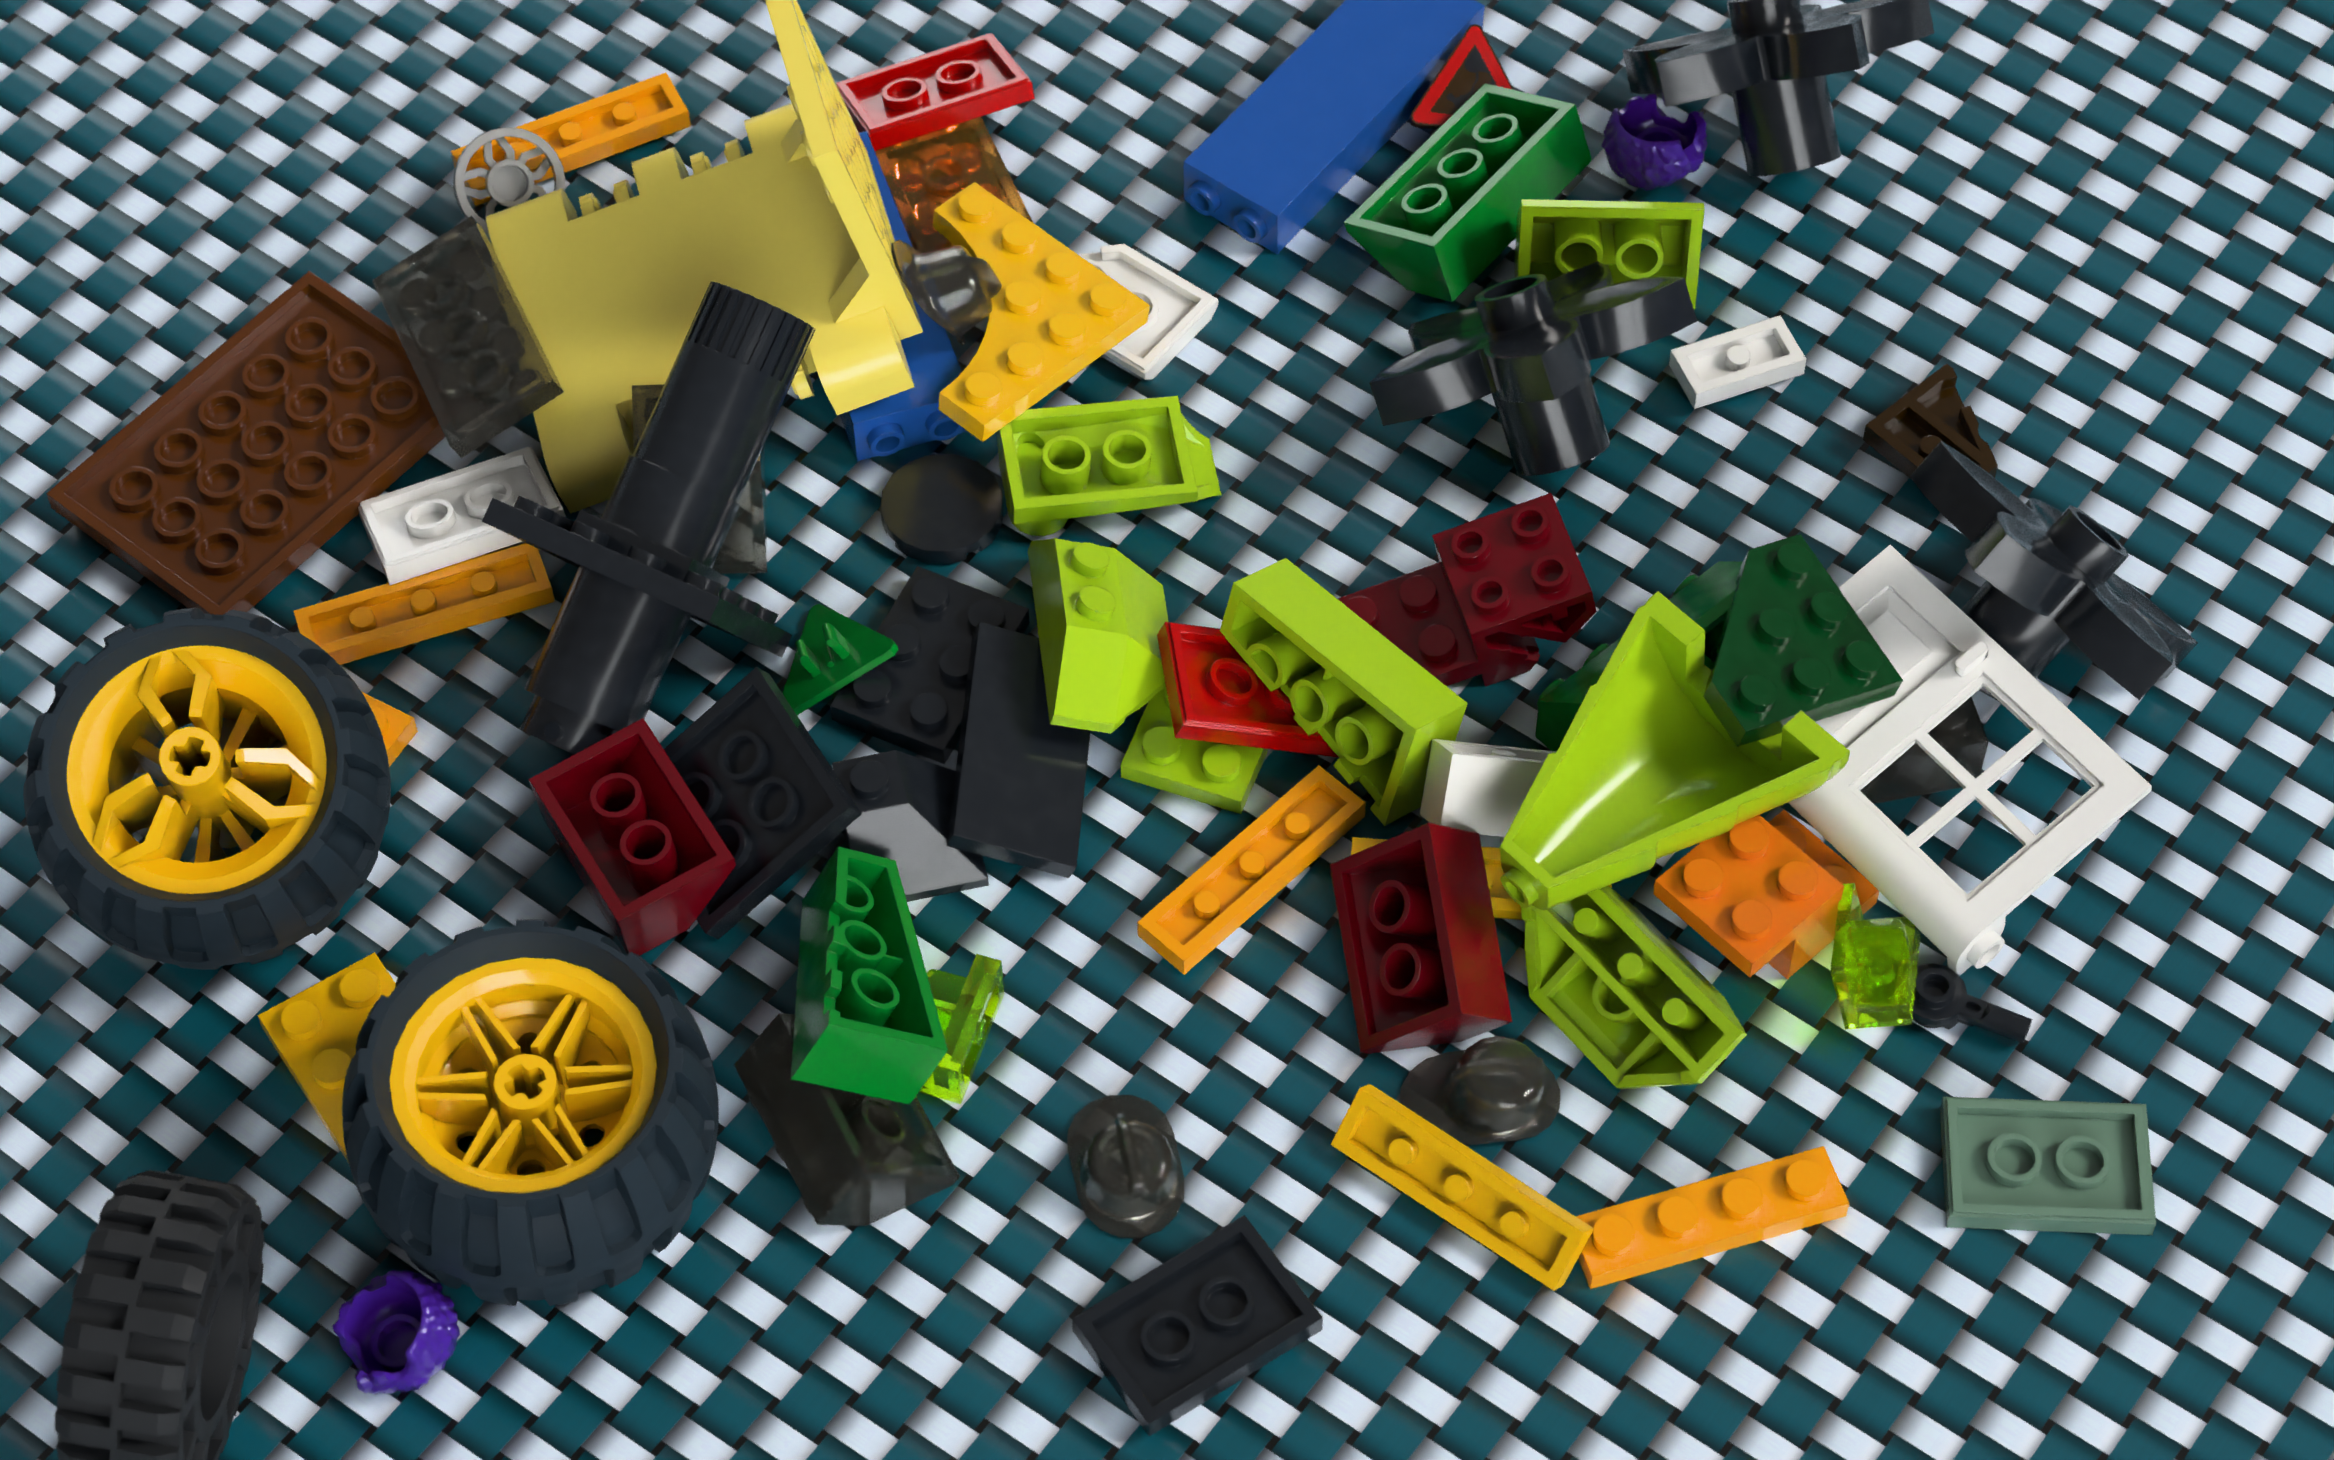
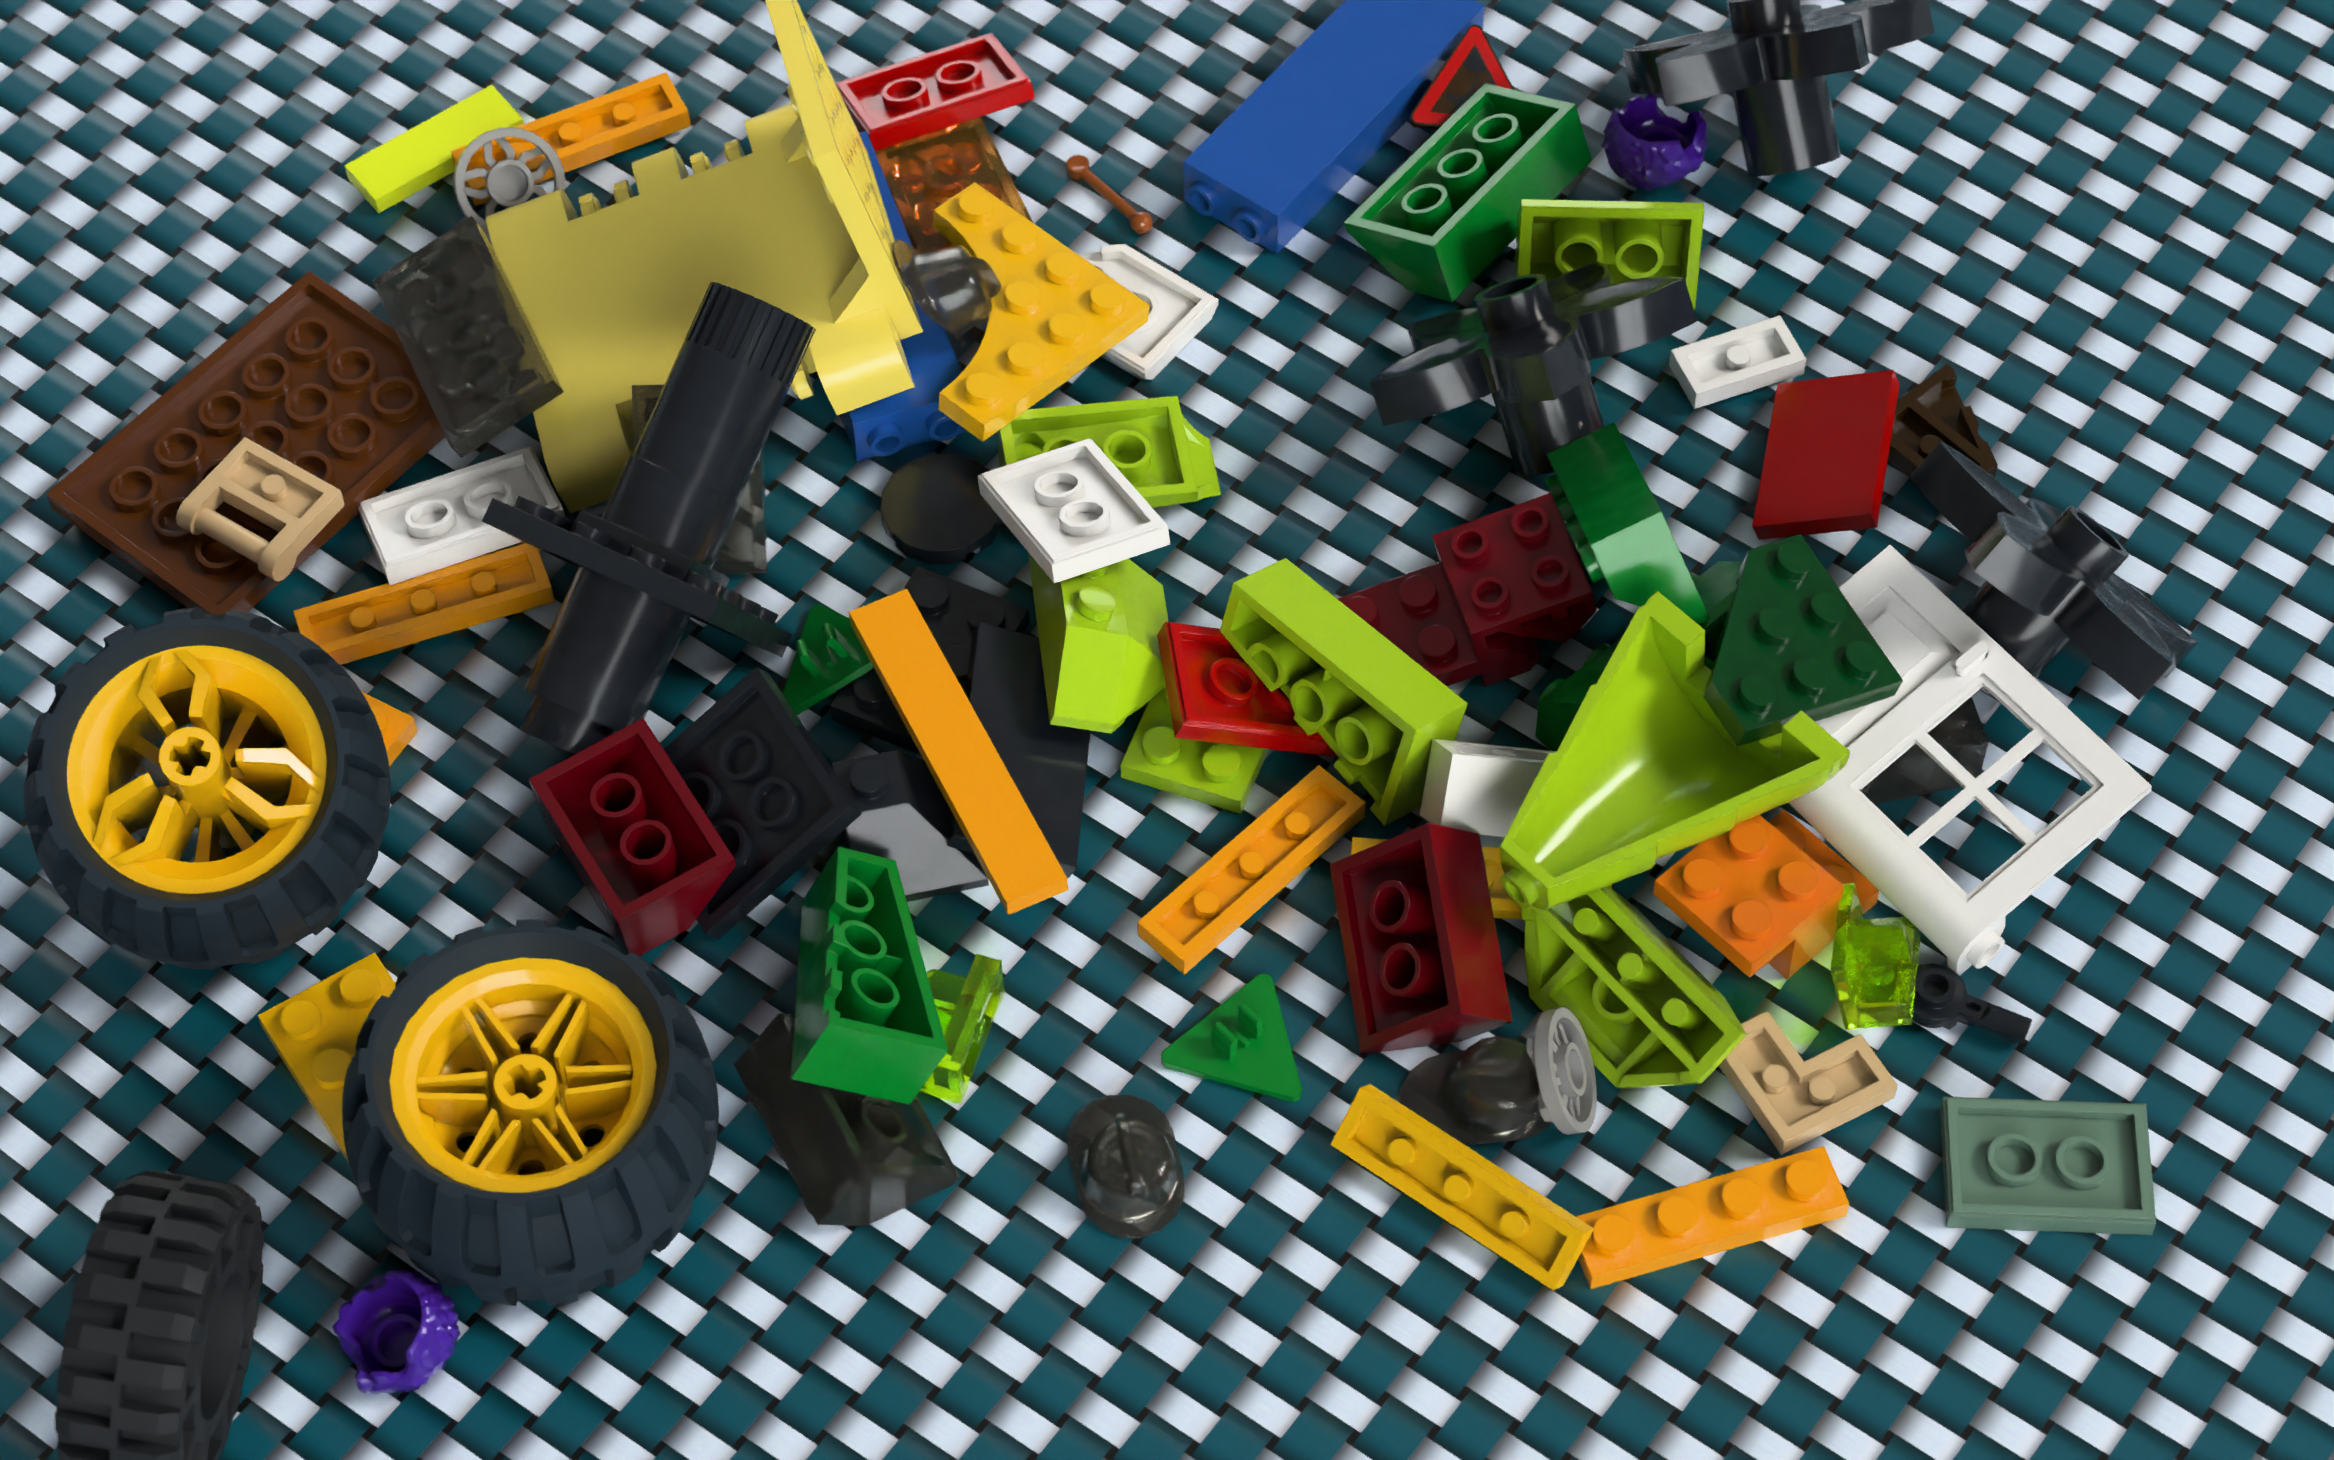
black plate [1072,1215,1323,1436] -> none
none -> tan plate [176,437,345,582]
none -> neon yellow tile [345,85,524,214]
none -> light orange tile [849,589,1068,915]
none -> white tile [978,438,1170,583]
none -> dark orange hinge [1066,155,1153,234]
none -> green piece [1161,973,1302,1102]
none -> light grey wheel [1527,1007,1597,1135]
none -> green slope [1544,423,1710,625]
none -> tan plate [1719,1011,1898,1155]
none -> red tile [1752,370,1900,540]

